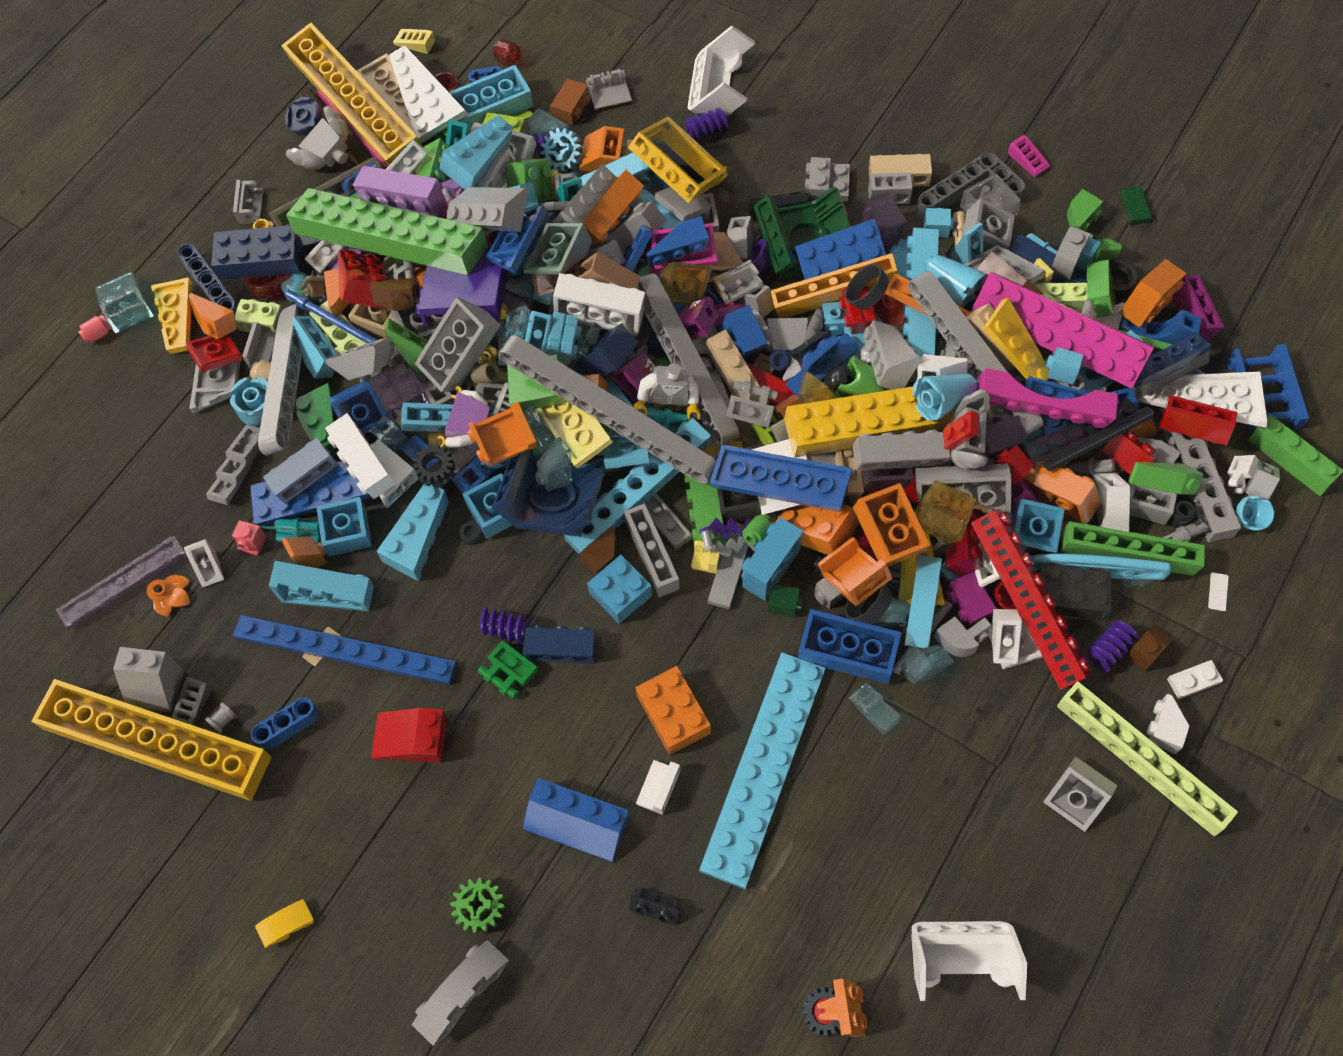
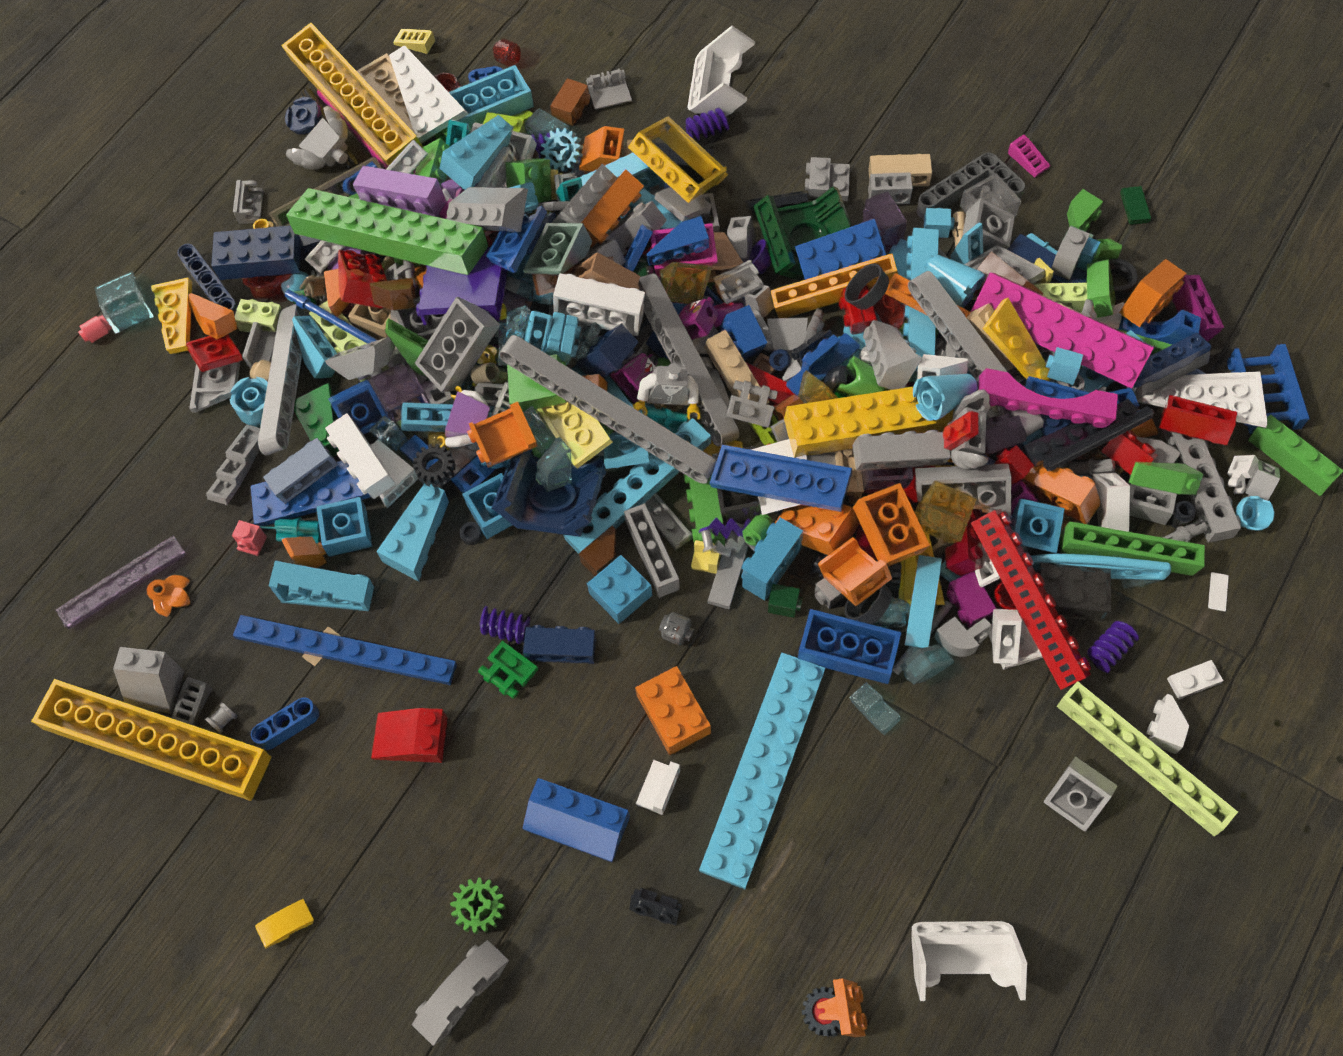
white slope [184,539,224,588] -> none
medium azure brick [822,302,845,336] -> none
reddish brown slope [1126,624,1174,672] -> none
none -> dark grey head [659,612,695,646]

